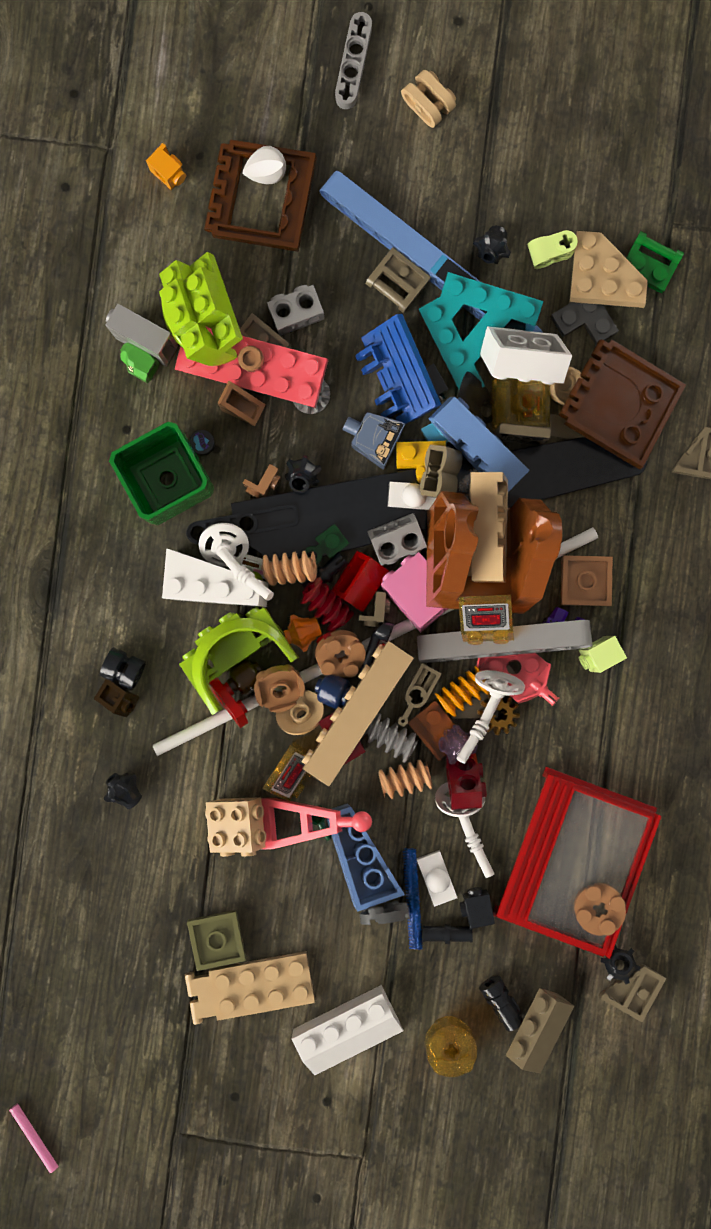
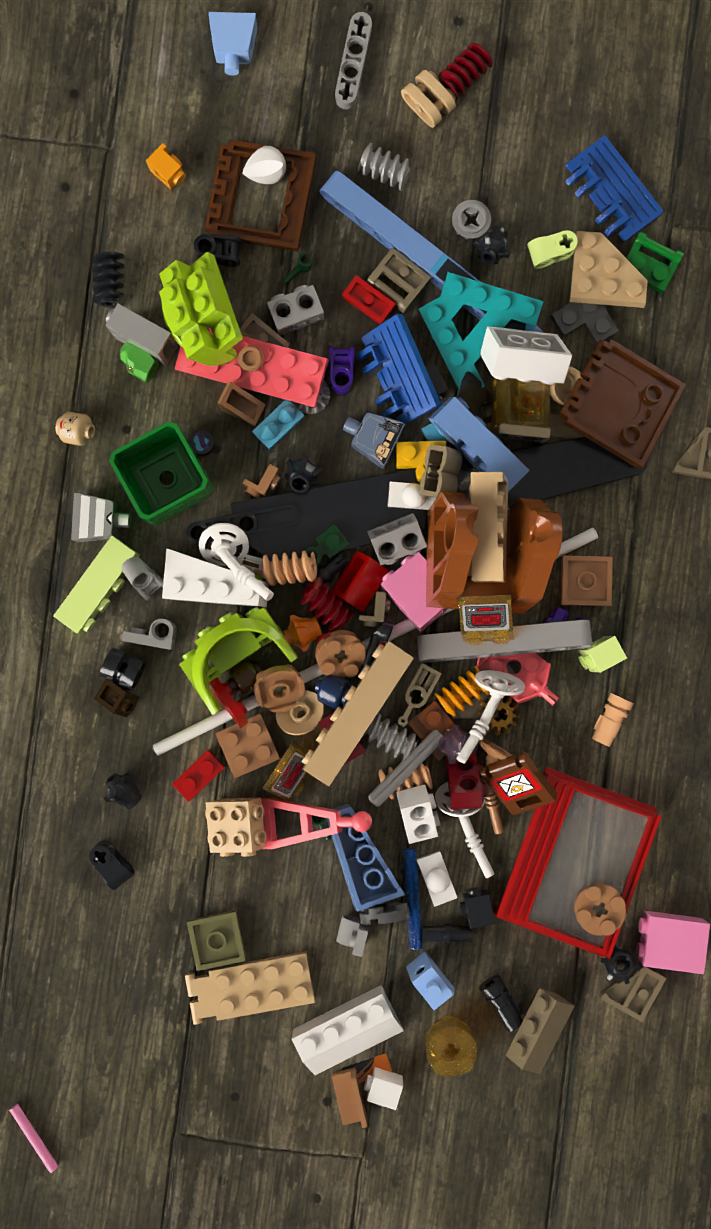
none -> yellowish green brick [53,536,140,634]
none -> tan head [55,412,95,446]
none -> light grey torso [71,493,131,542]
none -> black piece [89,841,135,890]
none -> black piece [93,252,124,308]
none -> light grey plate [121,619,177,650]
none -> light grey piece [122,557,164,601]
none -> red plate [172,749,225,802]
none -> black piece [194,234,242,267]
none -> light blue torso [209,12,257,76]
none -> medium nougat plate [215,713,280,779]
none -> medium azure tile [252,400,305,451]
none -> dark green hand [283,253,313,285]
none -> dark purple piece [329,346,354,395]
none -> medium nougat panel [332,1067,367,1128]
none -> light grey plate [336,915,371,957]
none -> red plate [342,275,396,325]
none -> sticker [342,1054,392,1083]
none -> light grey piece [358,143,412,191]
none -> white brick [364,1067,403,1110]
none -> light grey axle [368,730,444,807]
none -> white brick [396,785,440,844]
none -> light blue torso [406,951,455,1010]
none -> dark red piece [439,43,493,101]
none -> light grey gear [452,200,491,240]
none -> medium nougat dish [478,738,521,834]
none -> reddish brown container [481,752,557,815]
none -> blue hinge [565,135,664,242]
none -> light nougat axle [592,693,634,747]
none -> bright pink brick [636,910,710,974]

